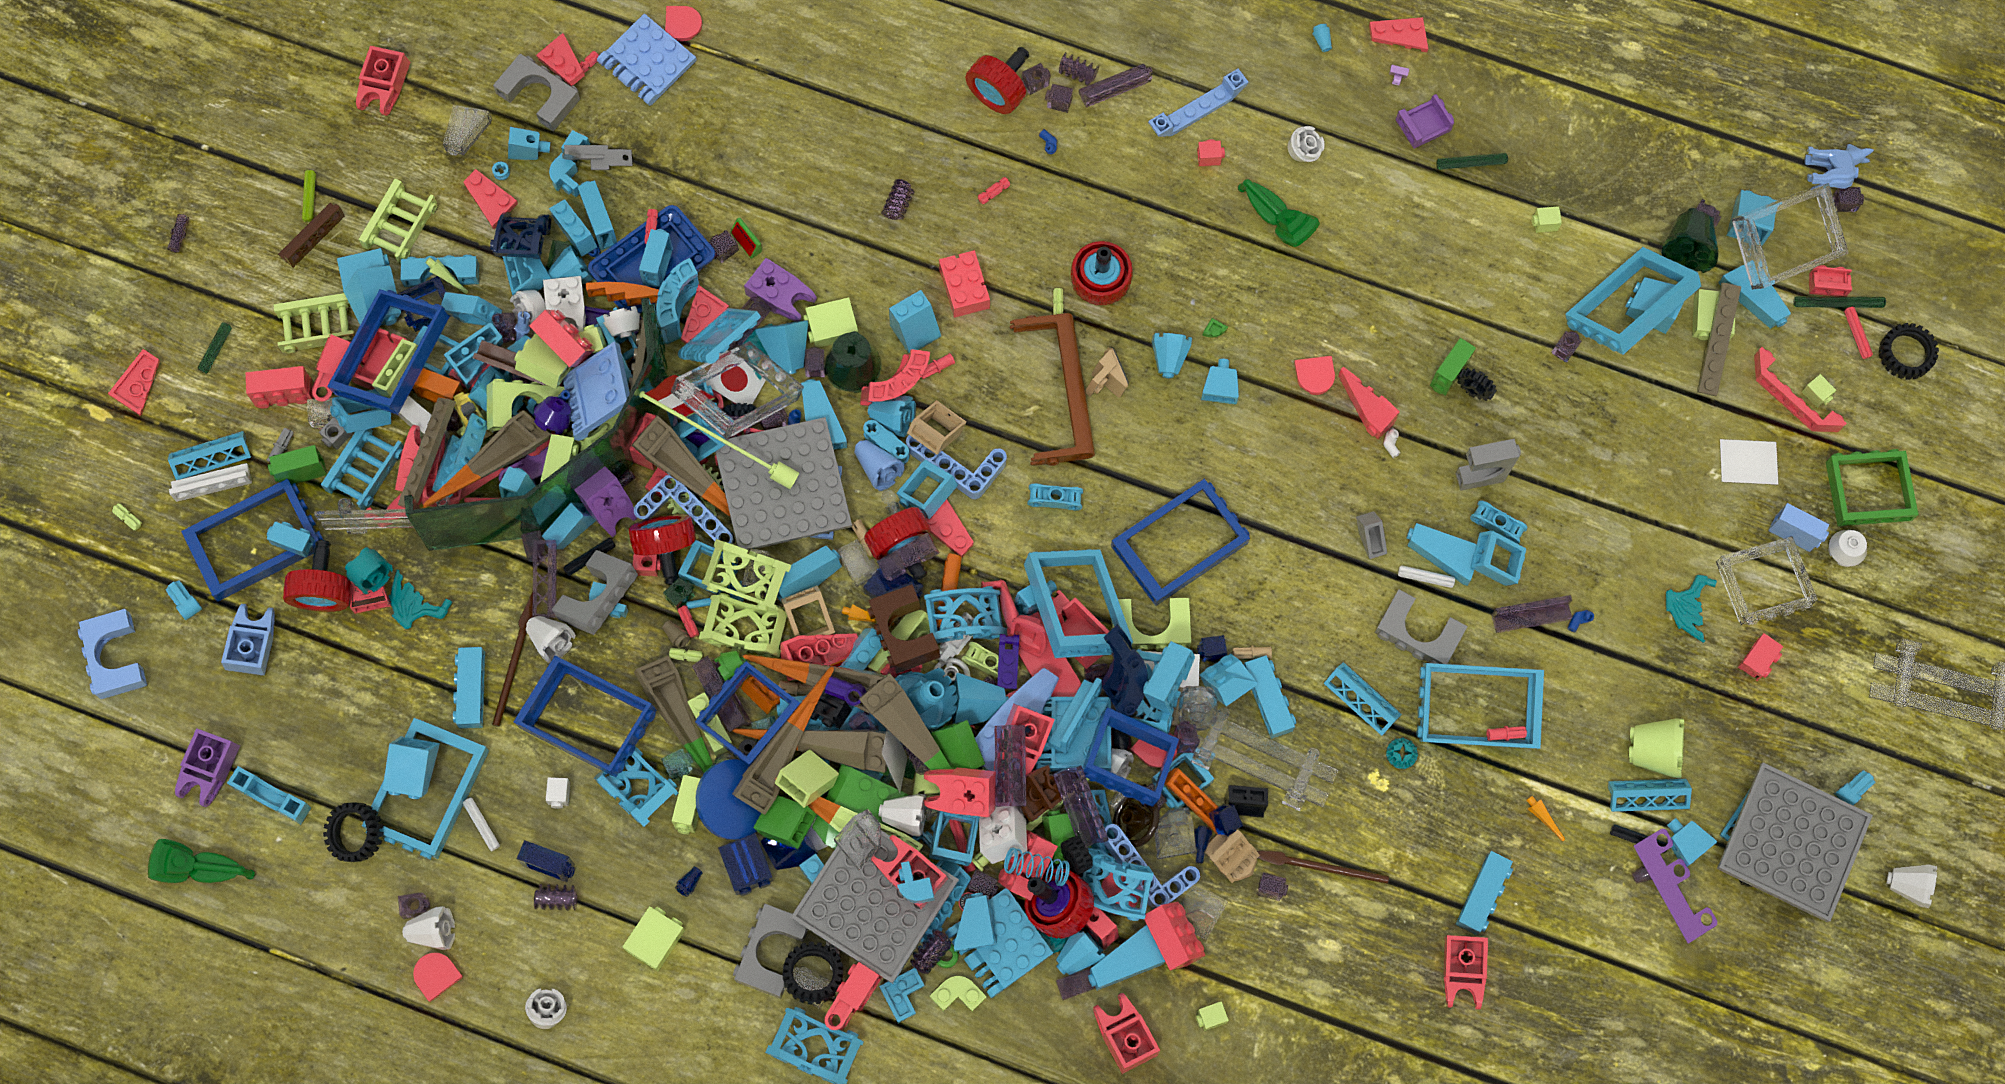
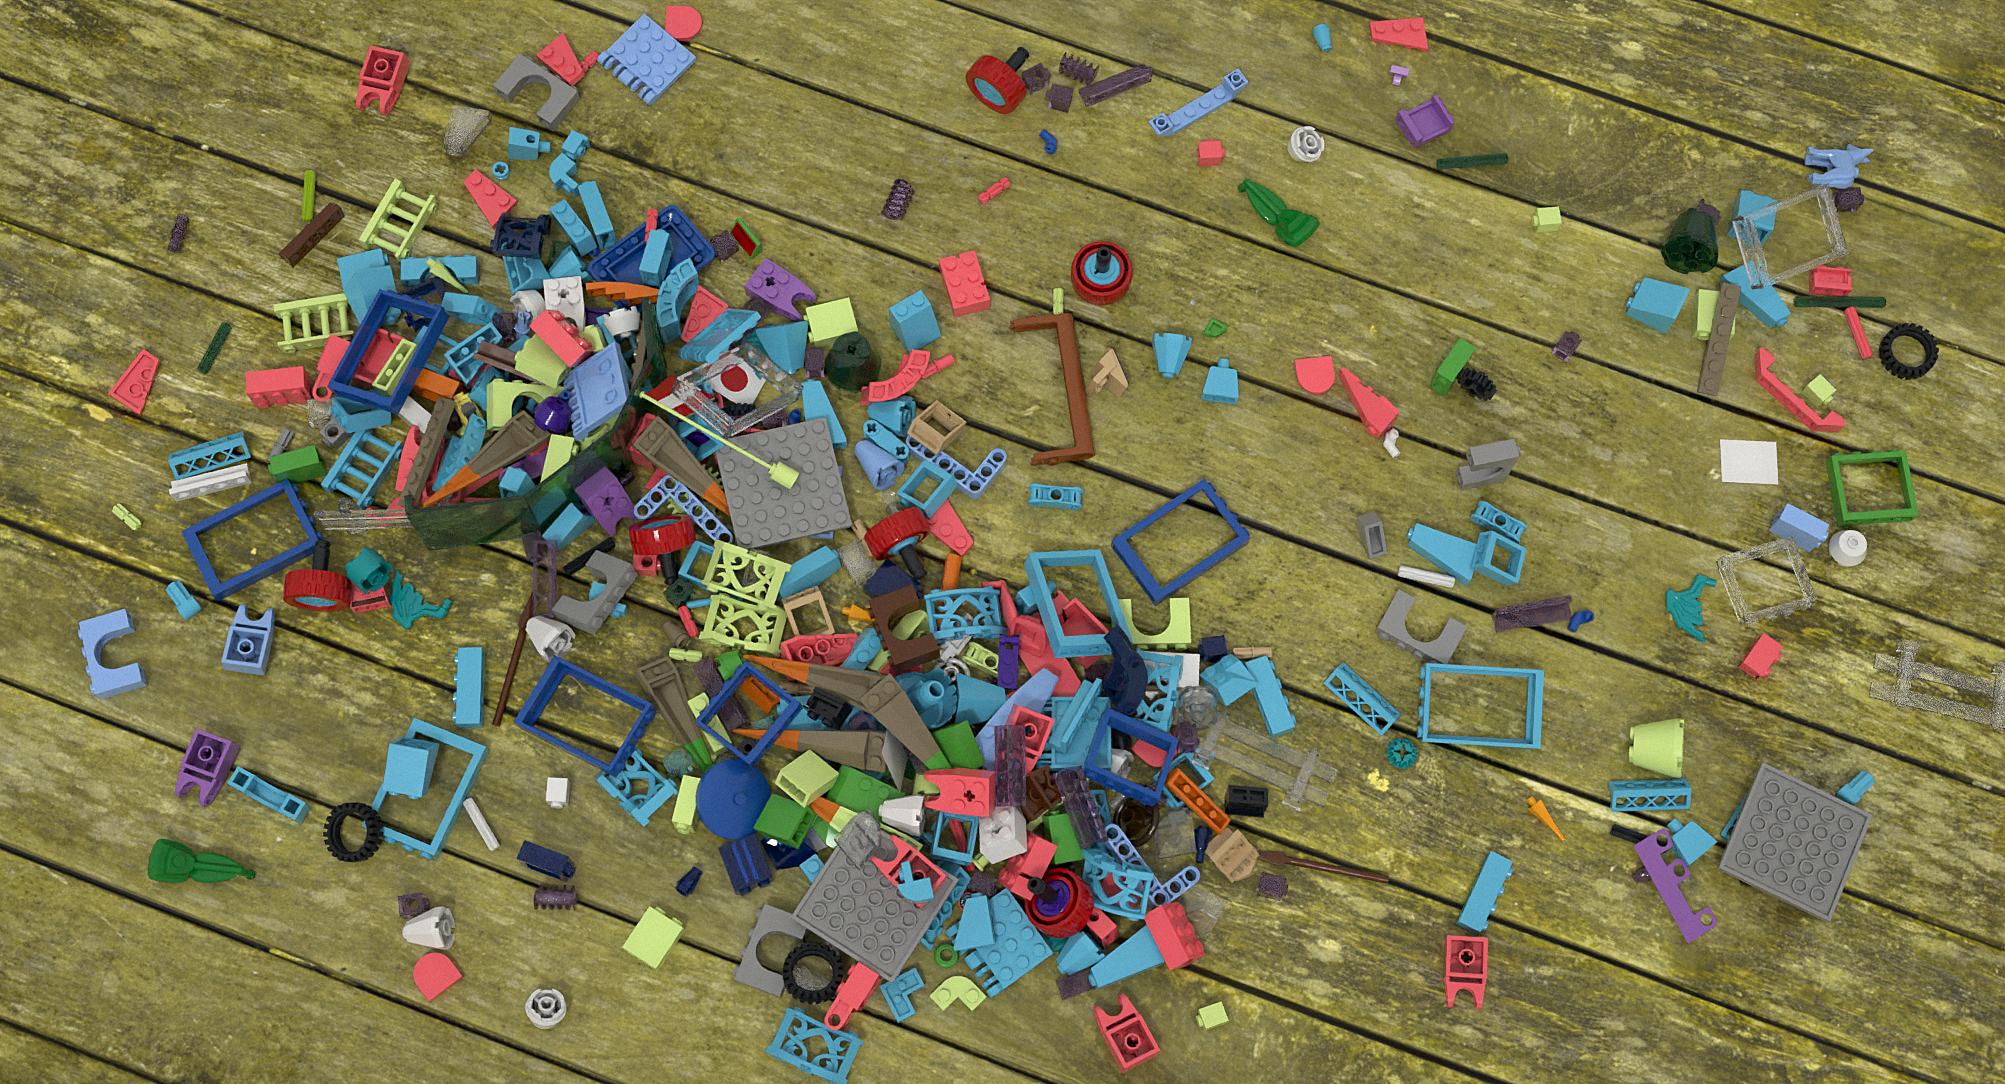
medium azure brick [267,522,315,558] -> none
light grey piece [562,145,632,170] -> none
dark tan plate [732,666,834,815] -> none
dark purple piece [825,676,866,706] -> none
clear purple arch [877,533,940,581] -> none
clear purple piece [910,929,951,974] -> none
medium azure piece [1004,847,1070,886] -> none
black tyre [1060,836,1093,875] -> none
medium azure wedge [1143,641,1195,715] -> none
clear blue brick [1208,804,1243,836] -> none
coral axle [1486,726,1527,741] -> none
medium azure window [1565,247,1701,355] -> none
white cone [1886,865,1937,908] -> none

